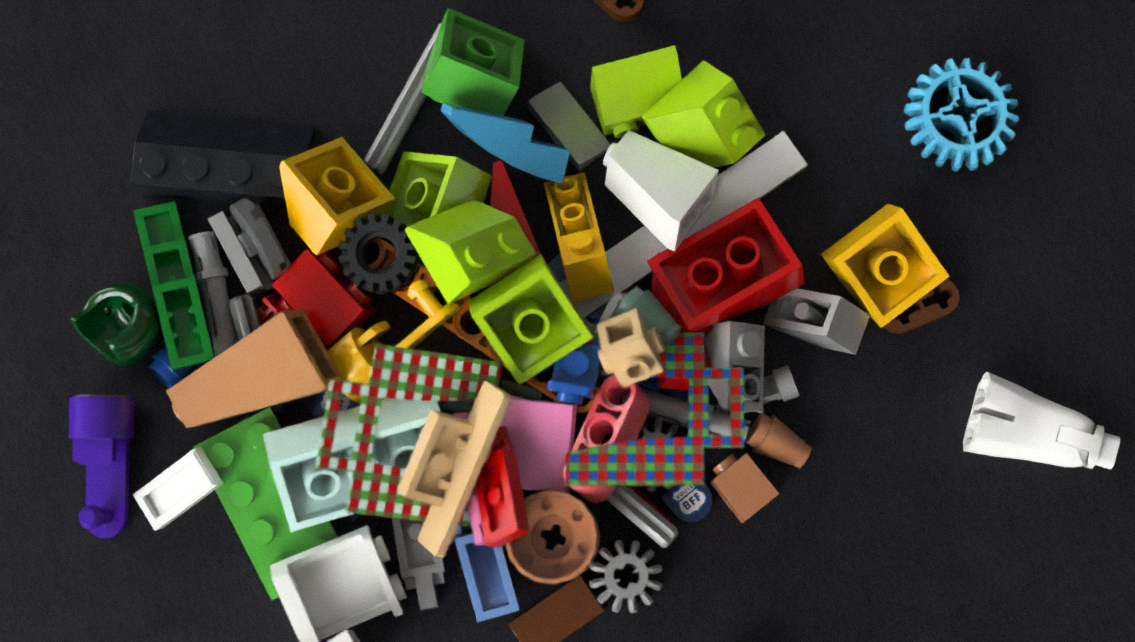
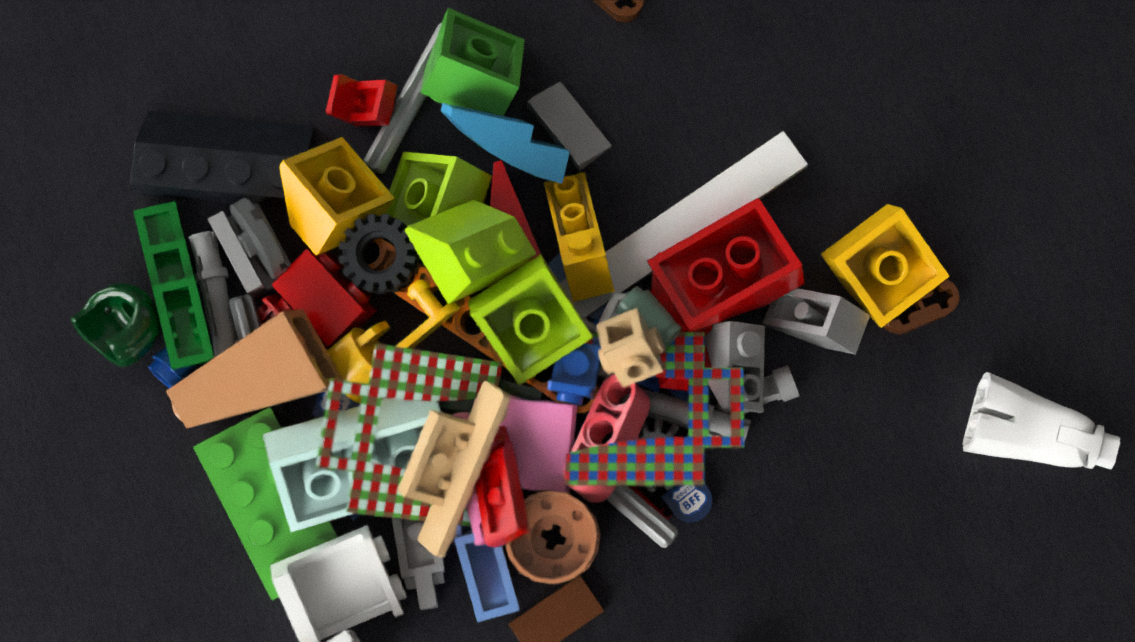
dark purple piece [68,395,135,538] -> none
white tile [133,447,224,531] -> none
light grey gear [589,540,662,613] -> none
lime slope [590,45,682,138] -> none
white slope [603,130,719,252] -> none
lime slope [641,60,765,168] -> none
nougat brick [710,453,779,523] -> none
nougat cone [745,413,812,469] -> none
medium azure gear [904,58,1019,171] -> none
none -> red bracket [326,74,398,127]

